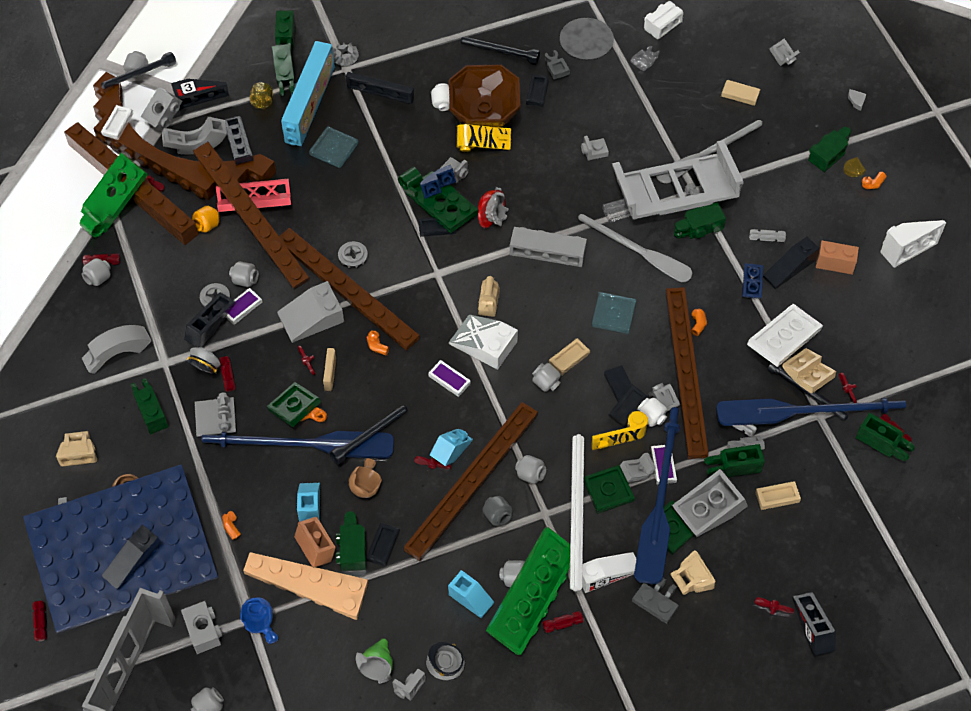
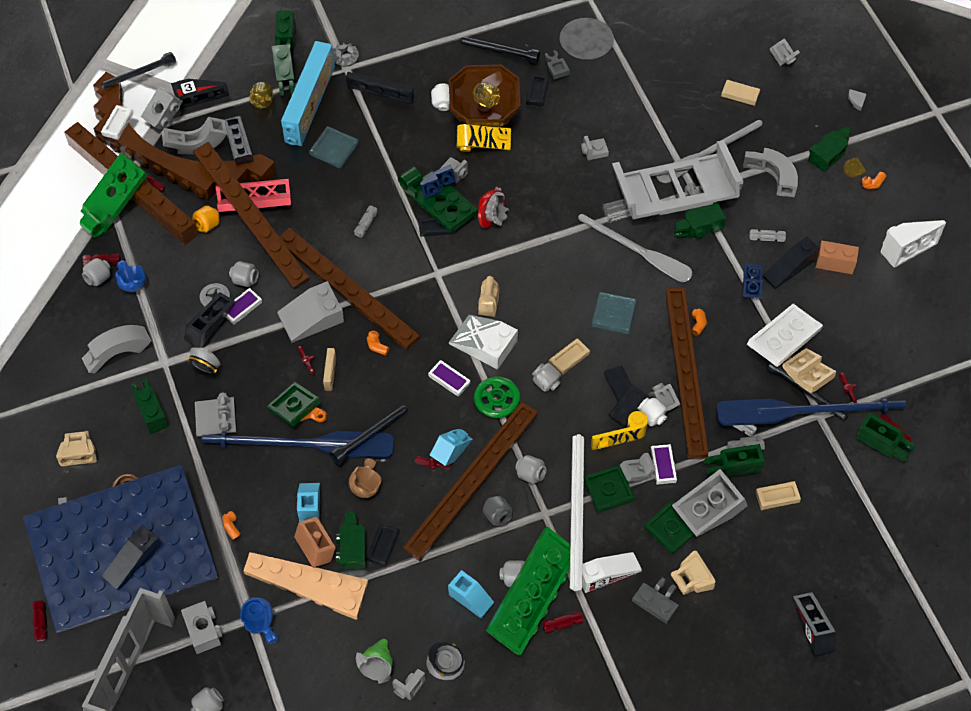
light grey head [123,51,148,78] -> none
dark red axle [219,356,235,392] -> none
light grey gear [338,241,368,268] -> none
light grey brick [510,227,587,267] -> none
clear plate [631,46,660,71] -> none
dark blue piece [634,407,680,584] -> none
white brick [644,1,683,40] -> none
dark red piece [755,597,794,615] -> none
none -> blue hair [116,260,146,292]
none -> light grey axle [354,206,378,238]
none -> clear yellow head [473,82,500,108]
none -> green plate [474,377,520,418]
none -> light grey arch [743,148,798,197]

